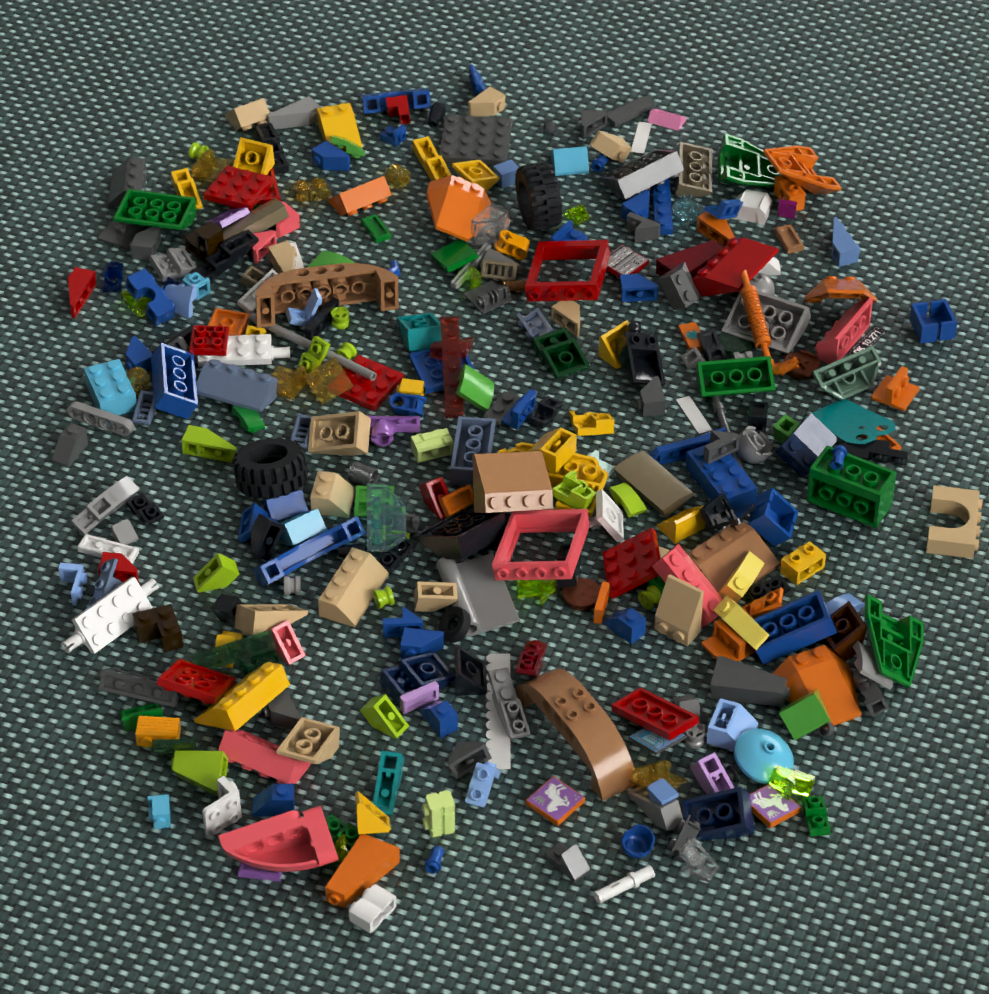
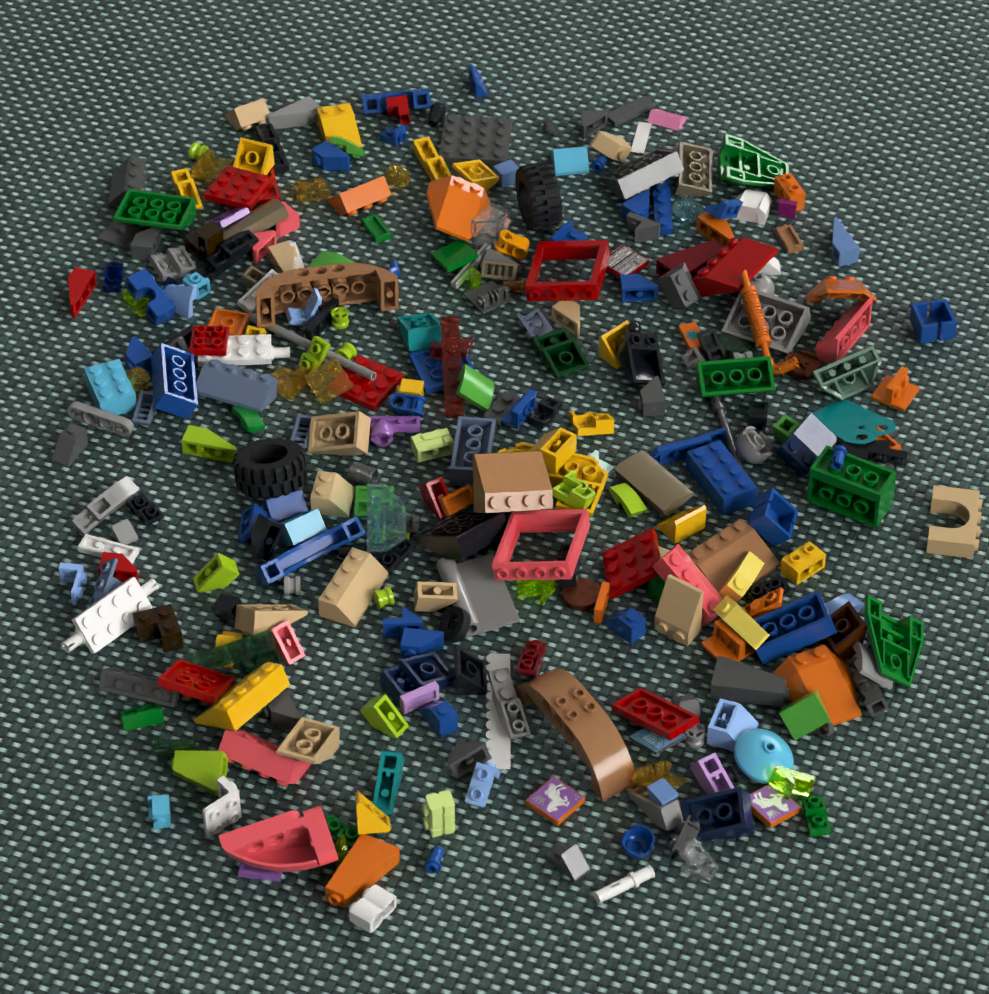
light orange brick [135,716,181,749] -> none
blue slope [252,784,295,817] -> none
tan slope [468,87,506,117] -> none
clear neon green slope [565,203,591,225] -> none
white tile [589,489,624,542] -> none
lime wheel [638,585,662,610] -> none
white sticker [676,396,712,434] -> none
black bracket [699,493,756,531] -> none
dark grey slope [704,430,740,464] -> none
orange wedge [763,145,842,194] -> none
black sticker [847,325,887,355] -> none

